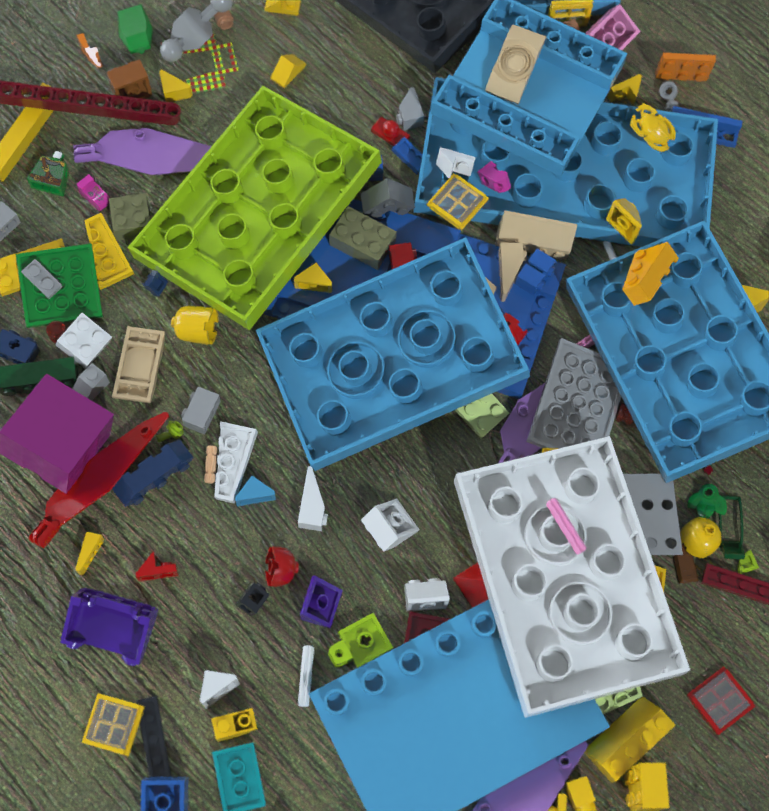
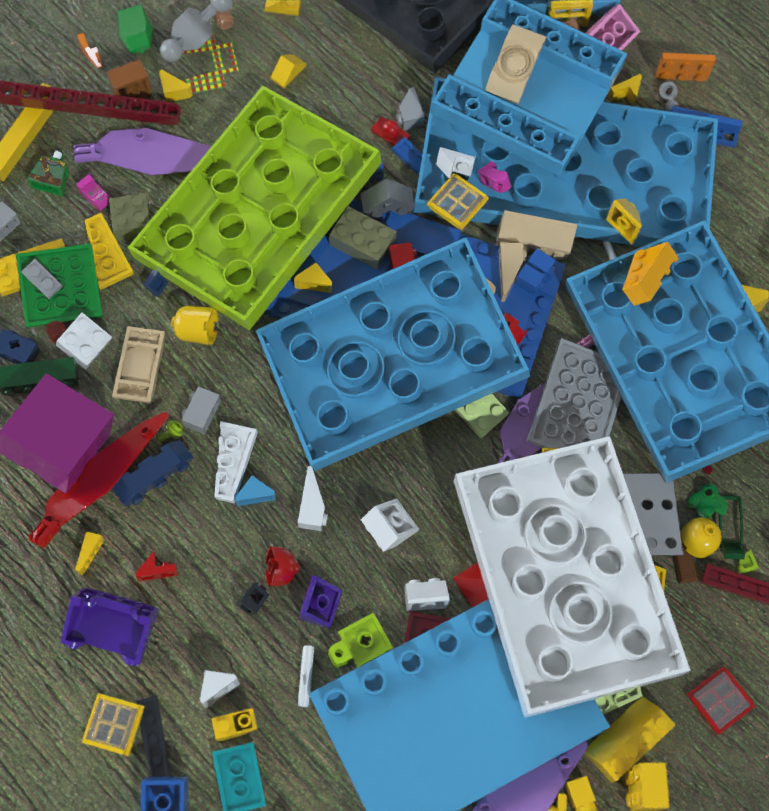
light grey slope [73,363,110,401] -> none
light nougat axle [204,445,217,484] -> none
bright pink axle [546,498,586,554] -> none
clear red wheel [615,404,633,426] -> none
yellow shield [631,103,676,152] -> none

